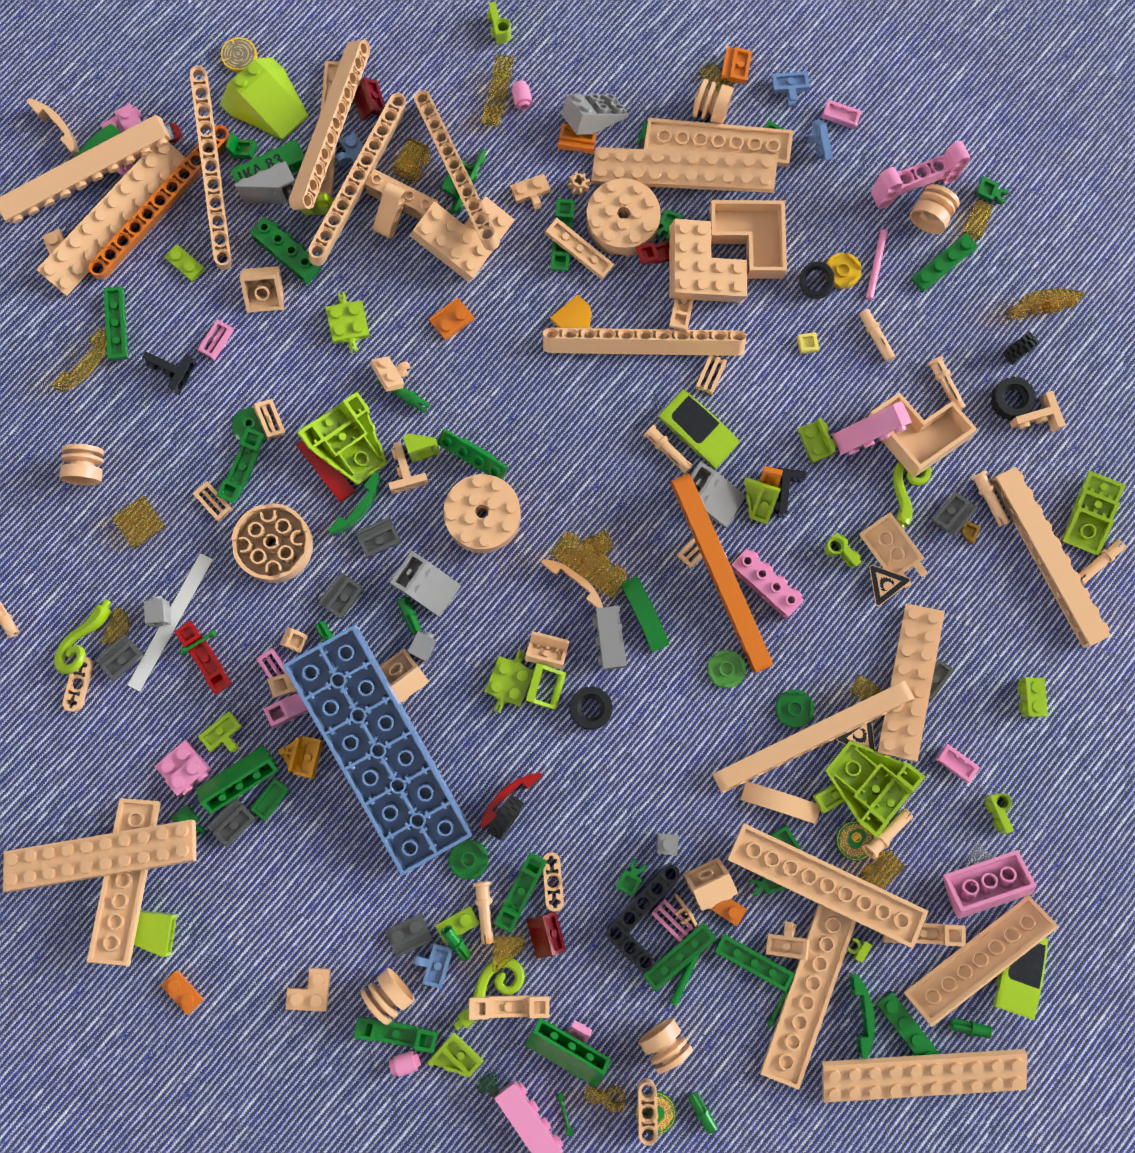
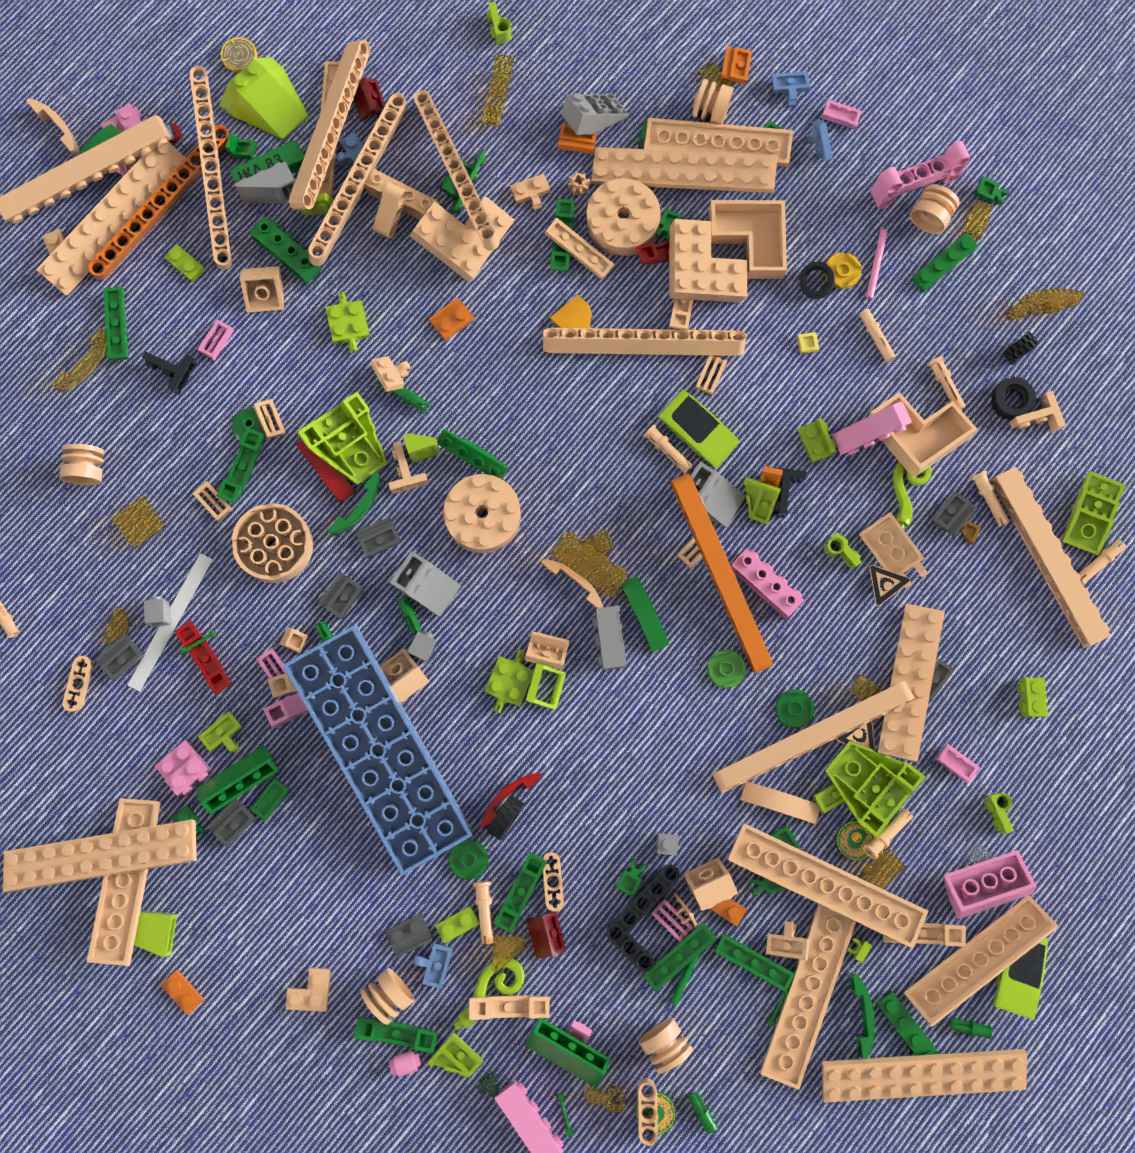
lime plant [54,599,111,674] -> none
light orange slope [278,736,324,779] -> none
clear yellow brick [393,137,431,183] -> none
green axle [441,925,471,961] -> none
bright pink brick [512,81,533,110] -> none
black tyre [570,686,613,730] -> none

